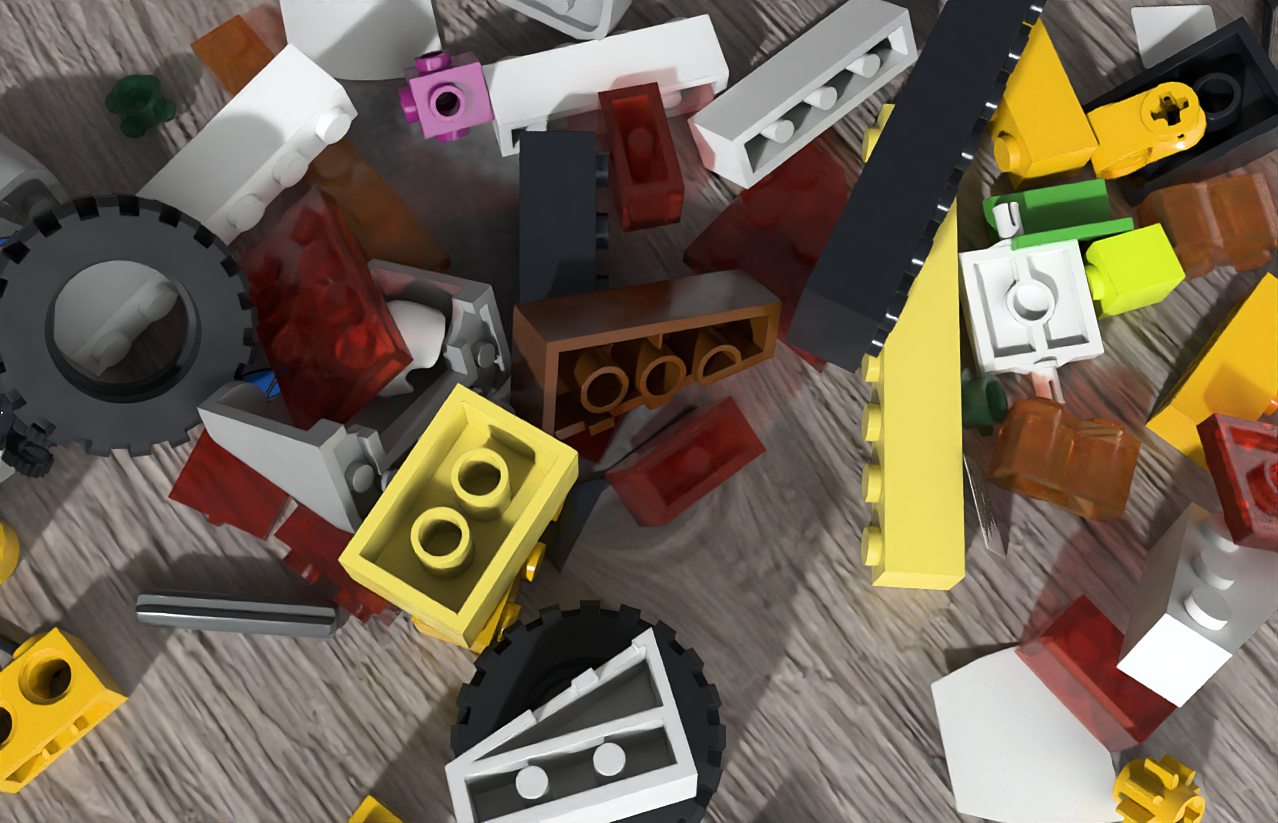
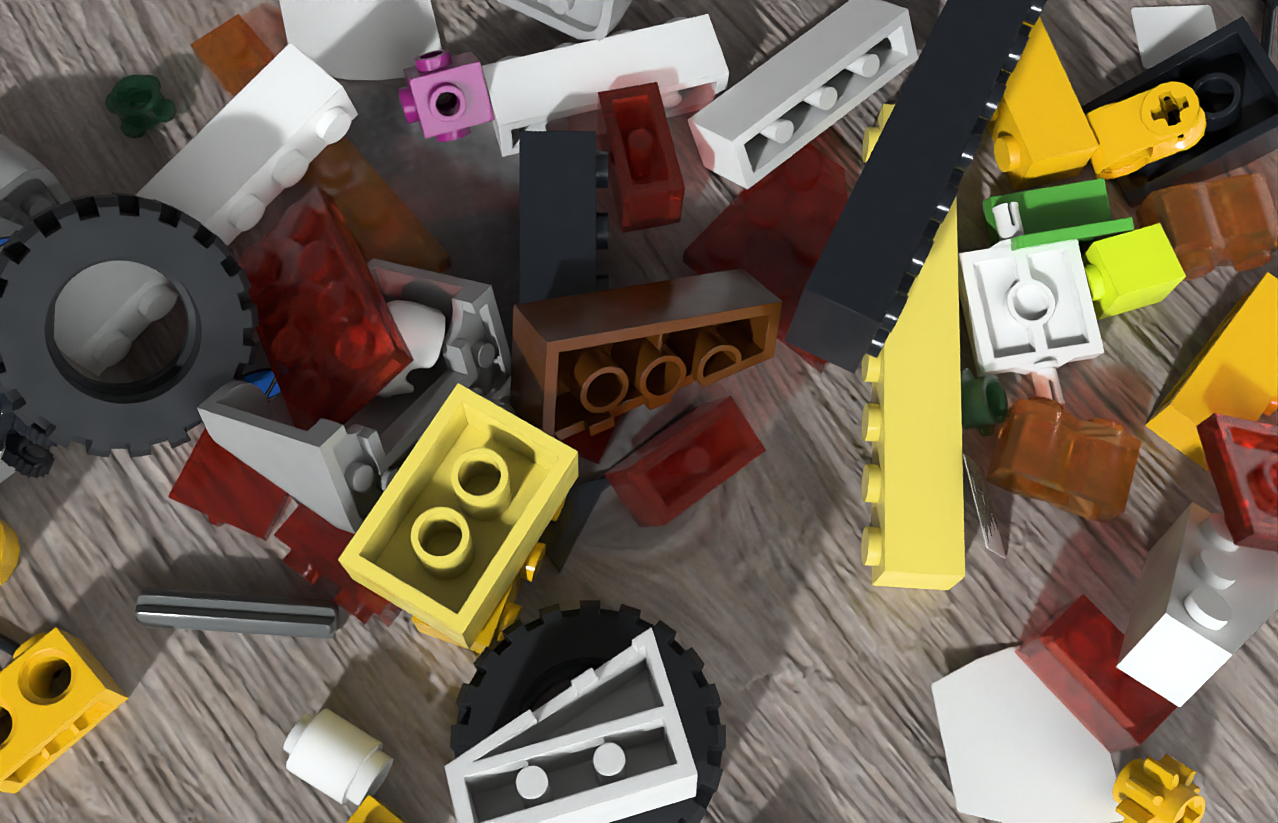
none -> white brick [283,708,394,806]

